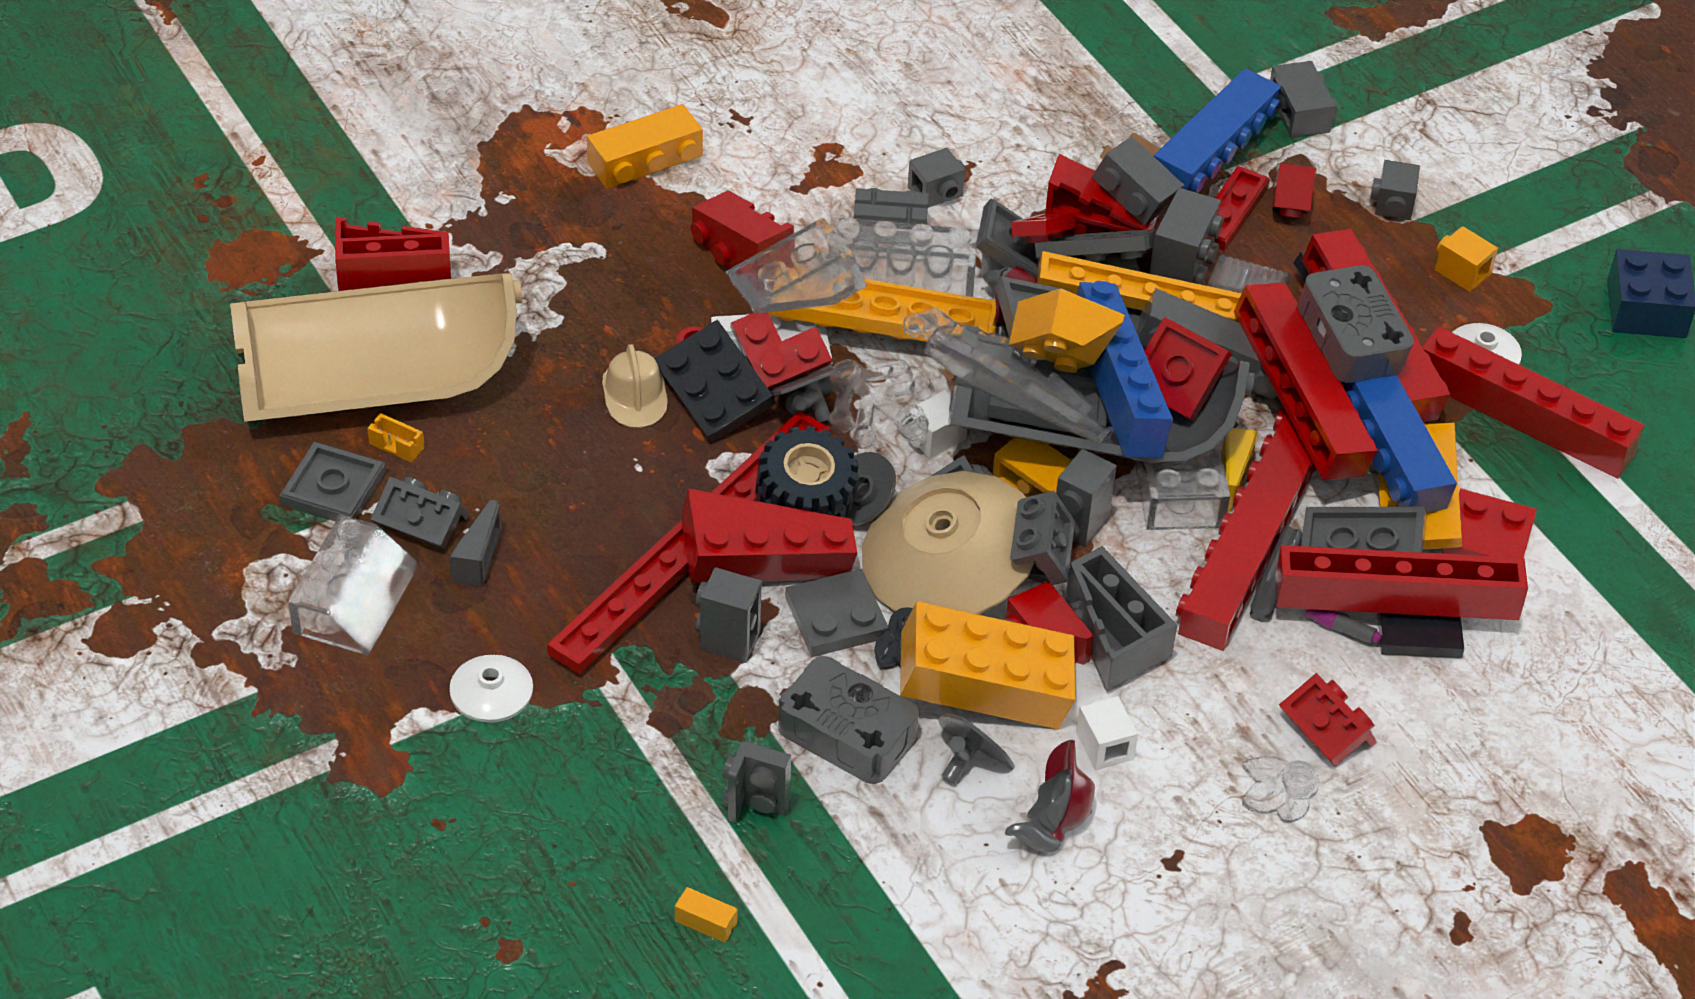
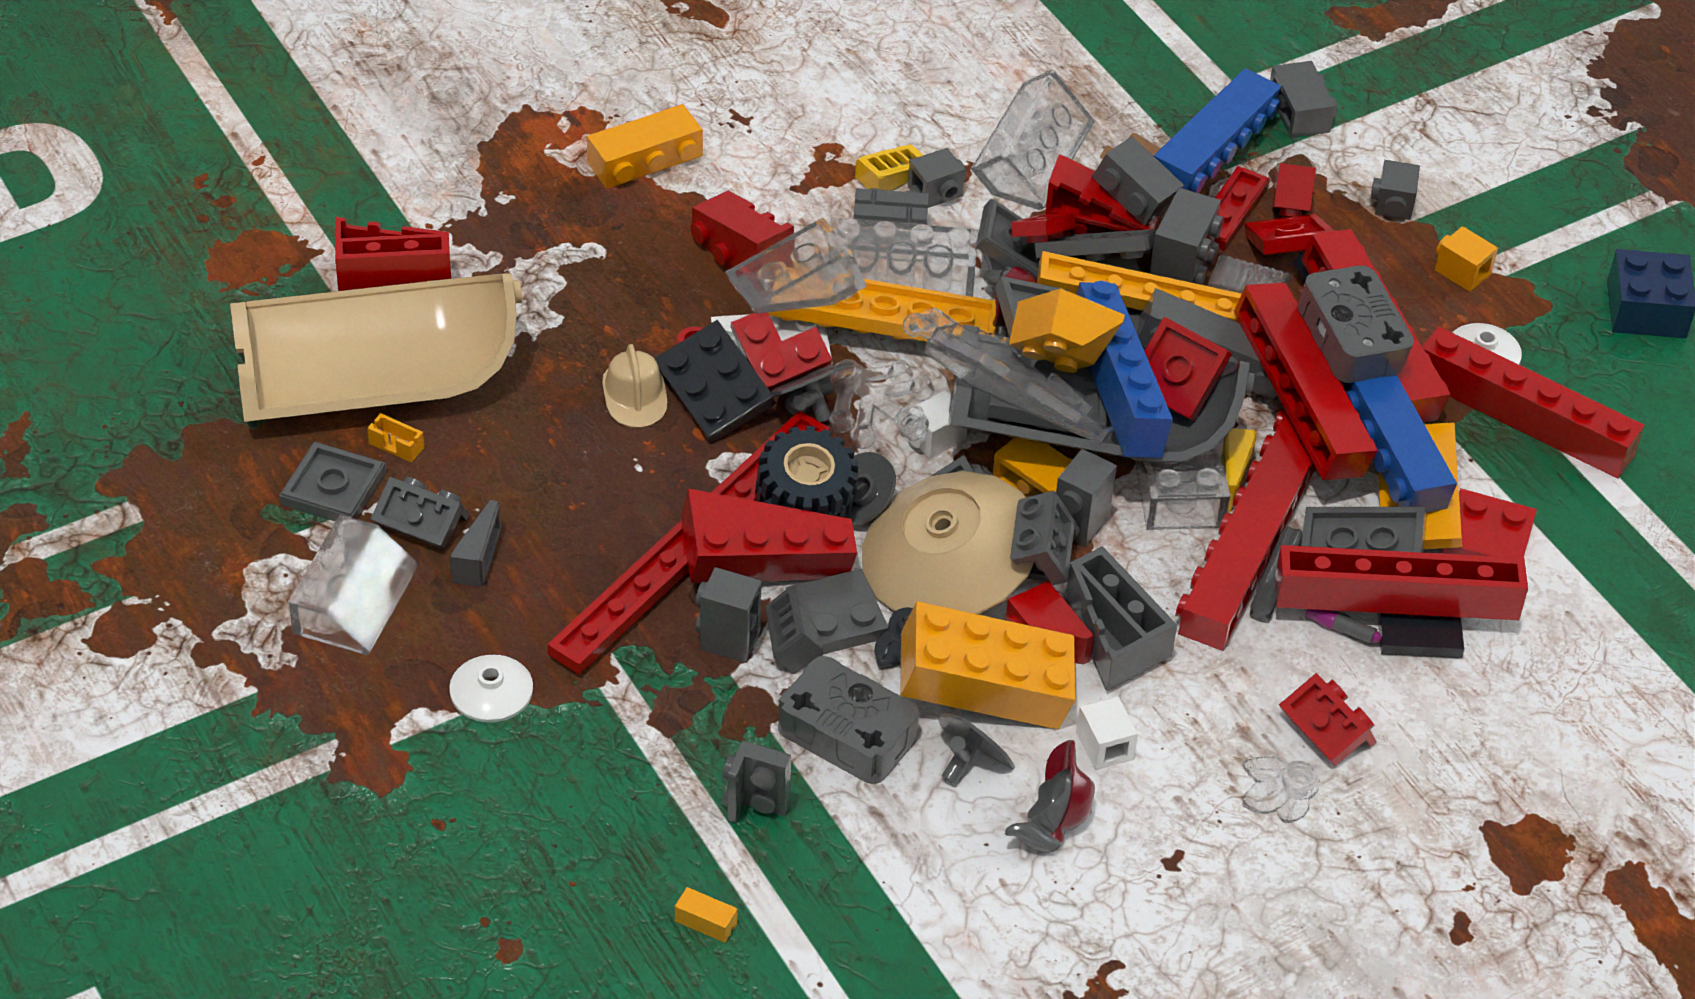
none -> dark grey slope [765,584,823,673]
none -> yellow slope [855,144,923,191]
none -> clear slope [971,69,1095,210]
none -> red plate [1245,214,1334,255]

